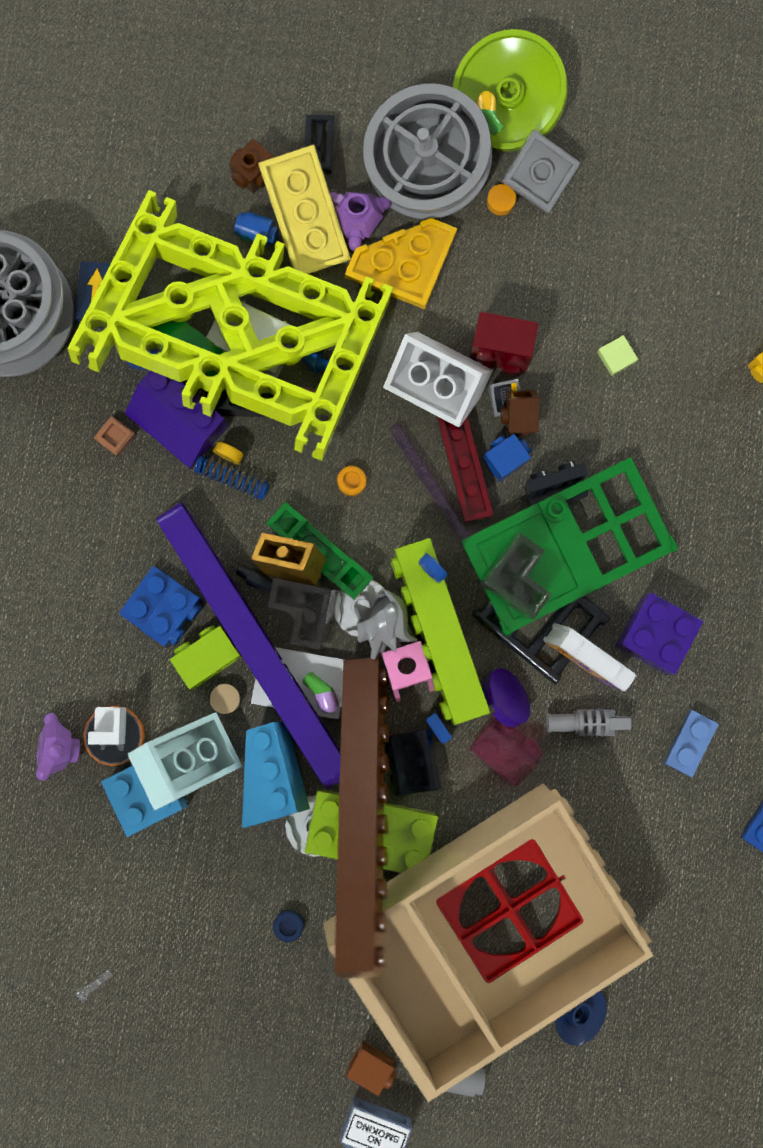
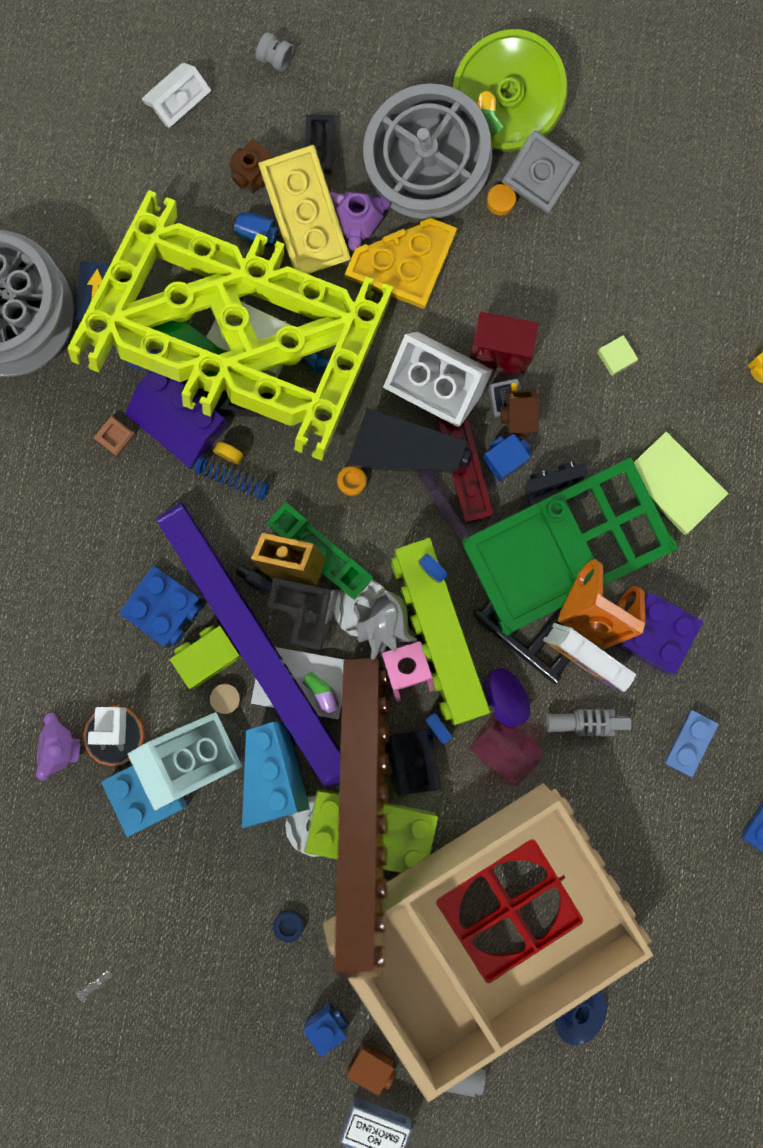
clear smoke brick [479,533,552,619] -> none
none -> white panel [142,63,211,128]
none -> light grey wheel [256,32,294,72]
none -> blue brick [303,1003,349,1057]
none -> black slope [348,408,473,473]
none -> orange hose [558,560,645,650]
none -> yellowish green tile [623,432,729,535]

